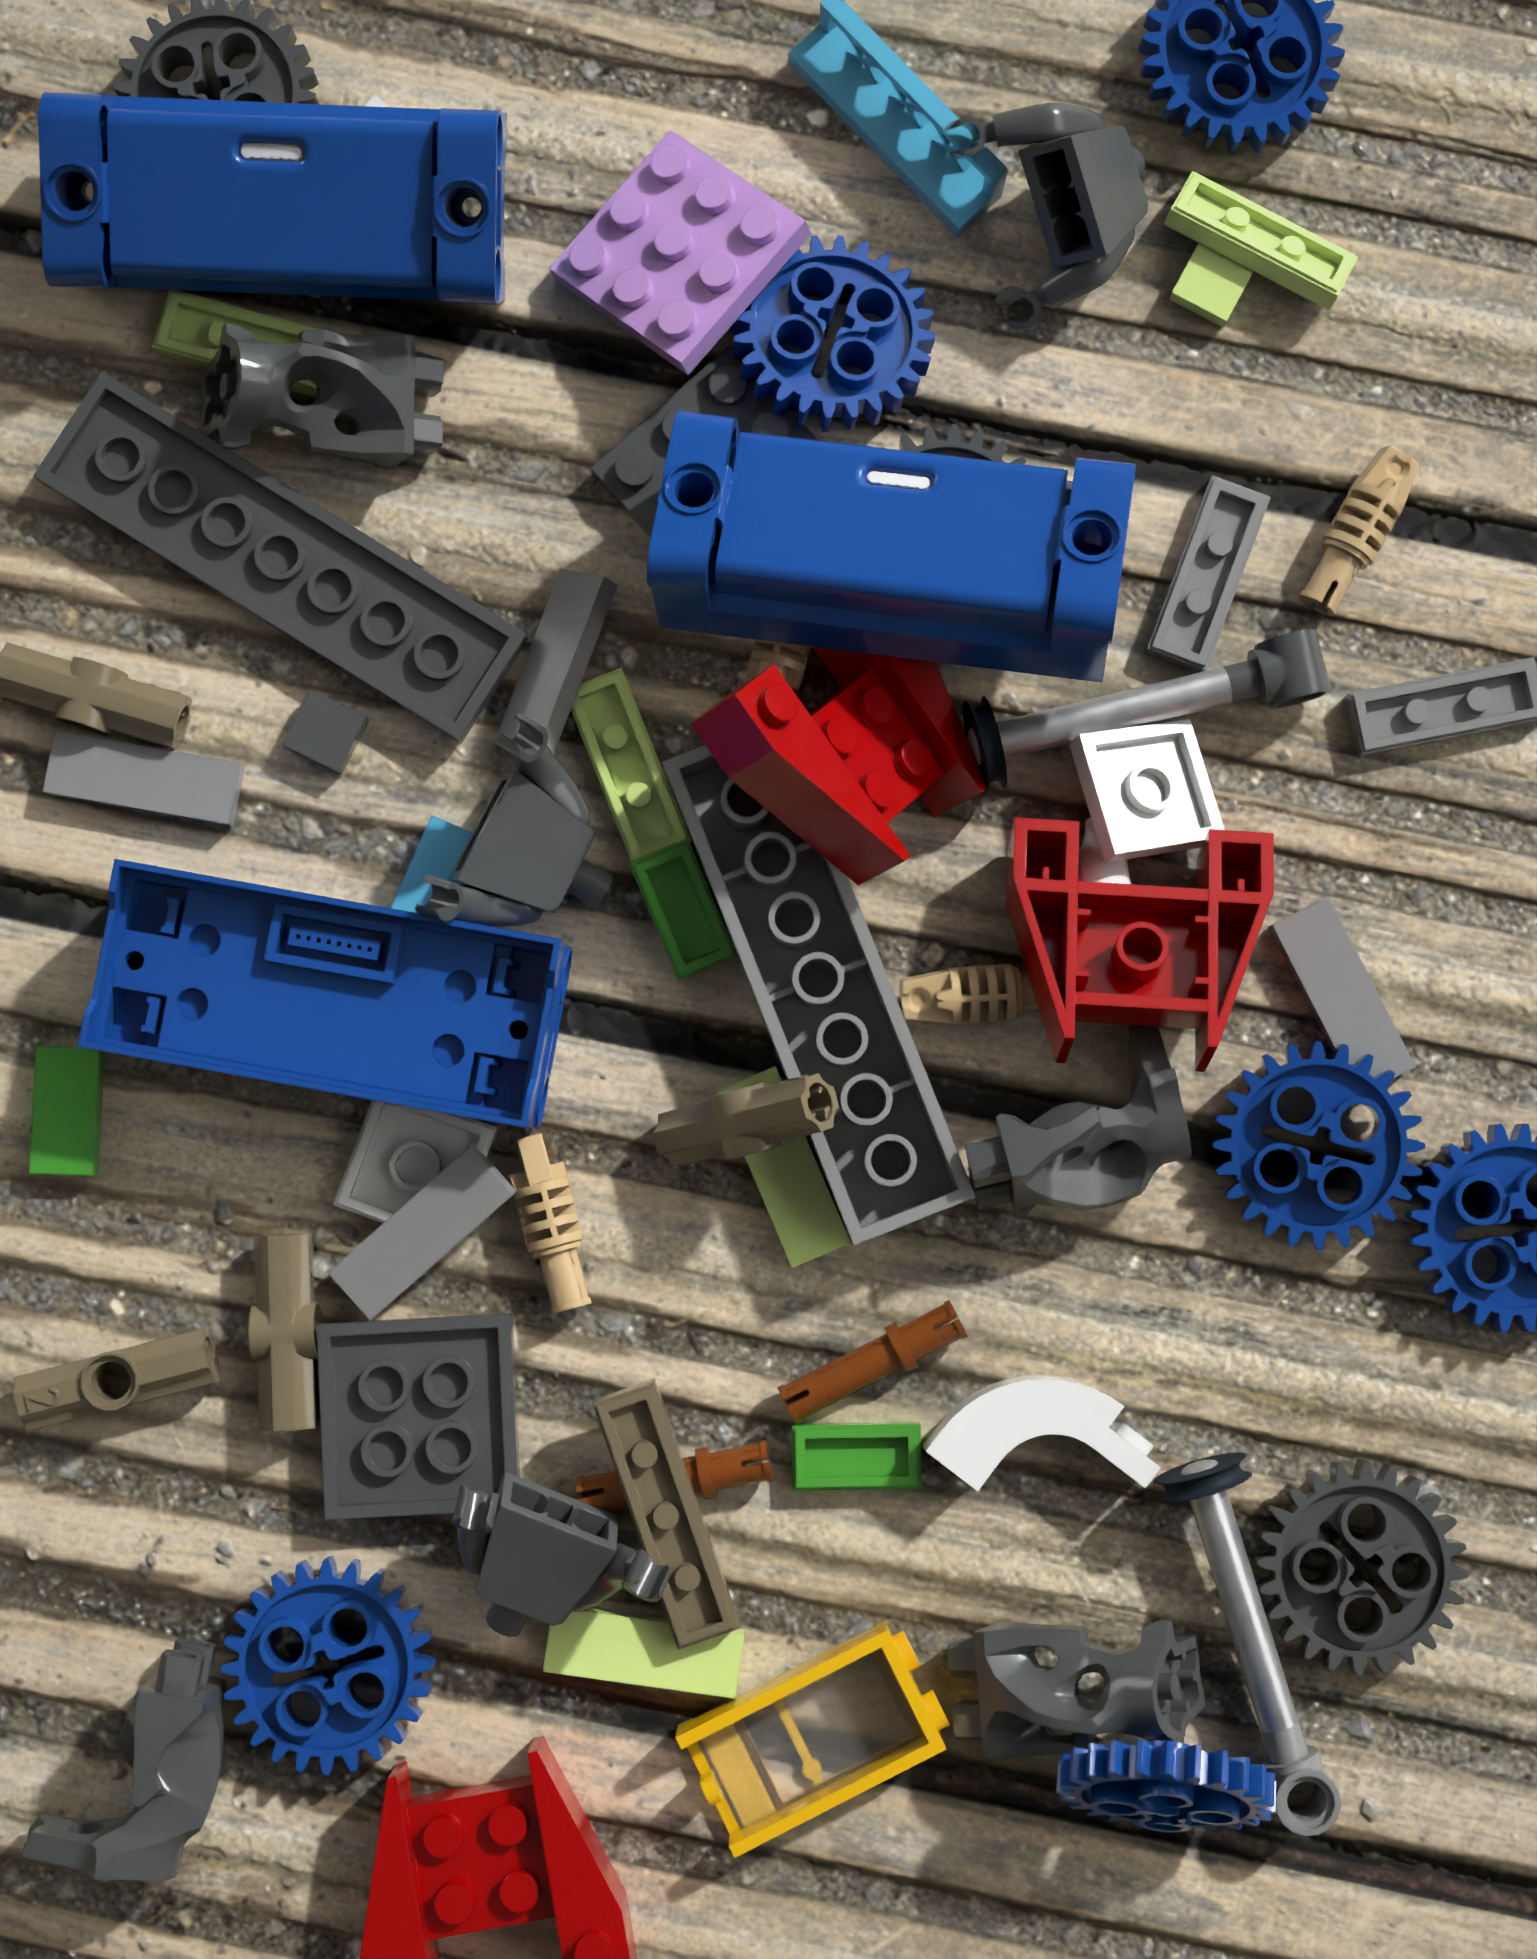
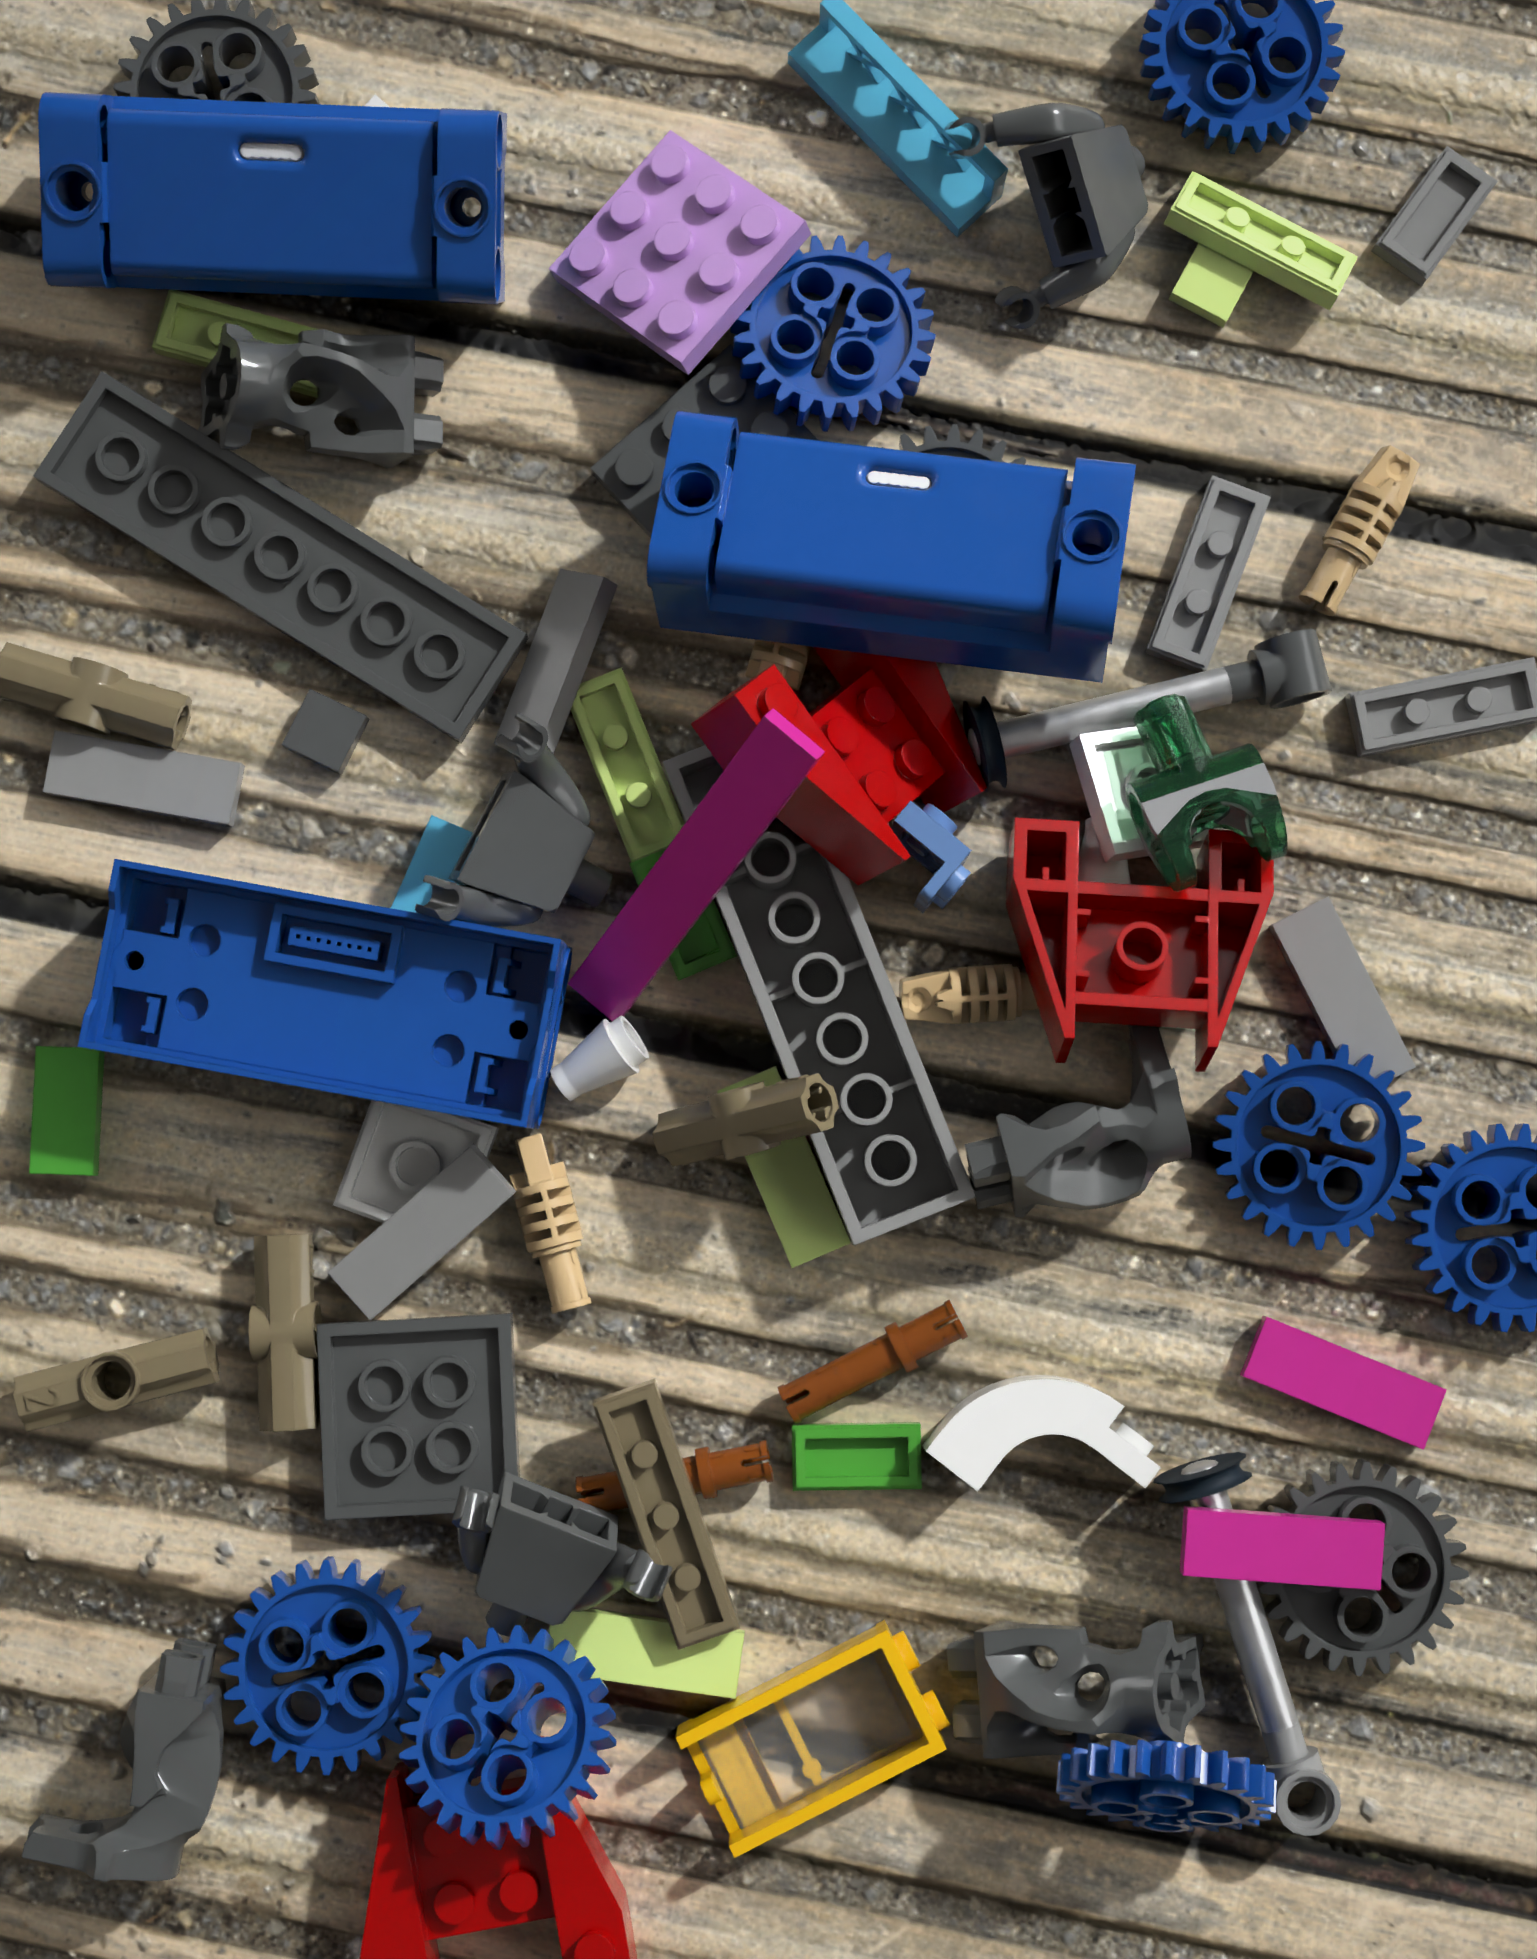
none -> blue gear [399,1625,617,1850]
none -> white cone [550,1016,649,1101]
none -> dark pink tile [567,708,825,1021]
none -> medium blue bracket [891,801,972,913]
none -> clear green connector [1125,694,1288,892]
none -> dark pink tile [1179,1506,1385,1590]
none -> dark pink tile [1240,1316,1447,1450]
none -> light grey tile [1371,146,1498,287]

